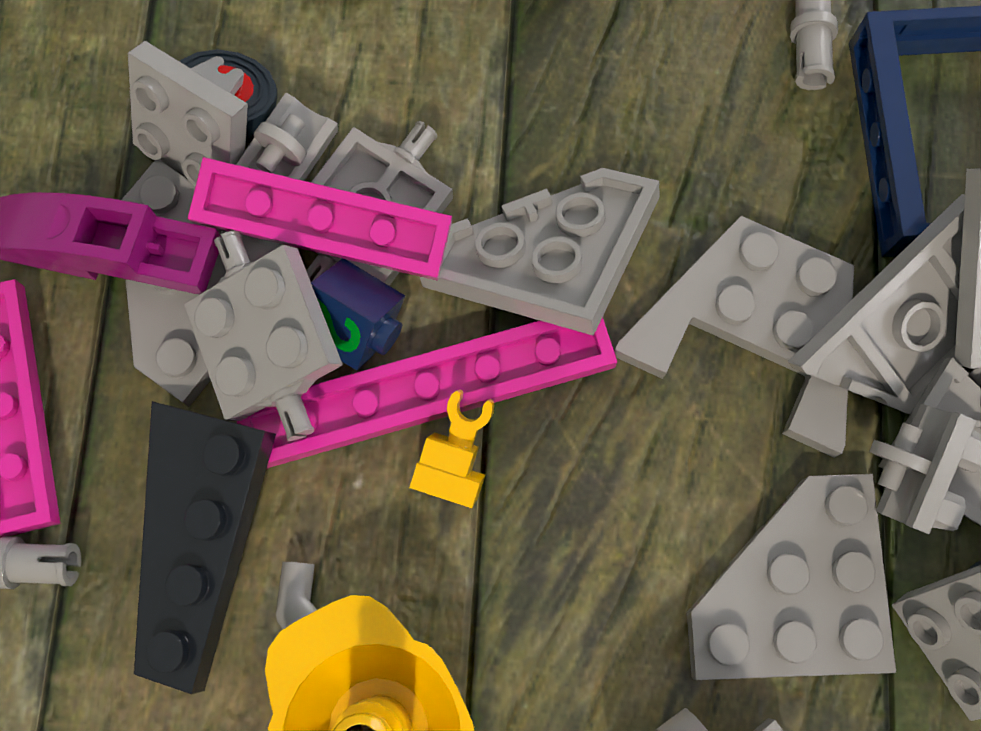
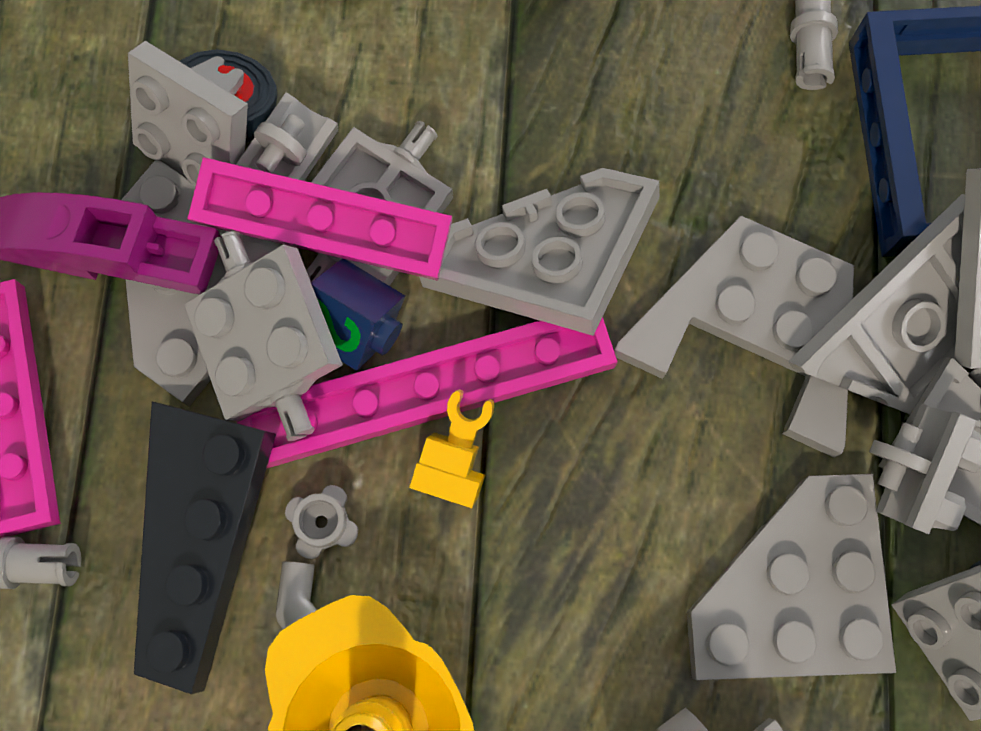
none -> light grey plate [285,485,358,559]

